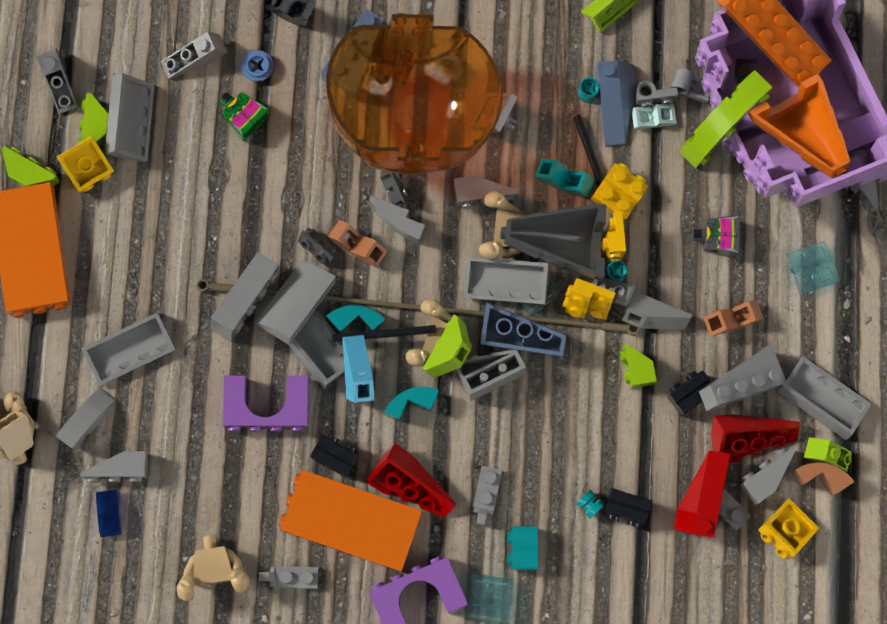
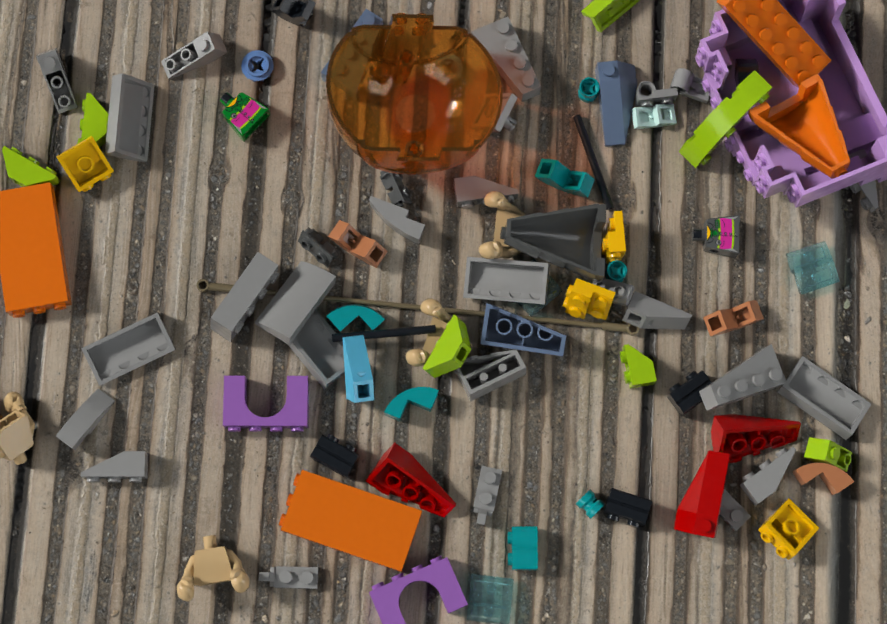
clear blue slope [96,489,122,537] -> none
yellow plate [591,163,649,222] -> none
none -> light grey wedge [471,16,541,102]

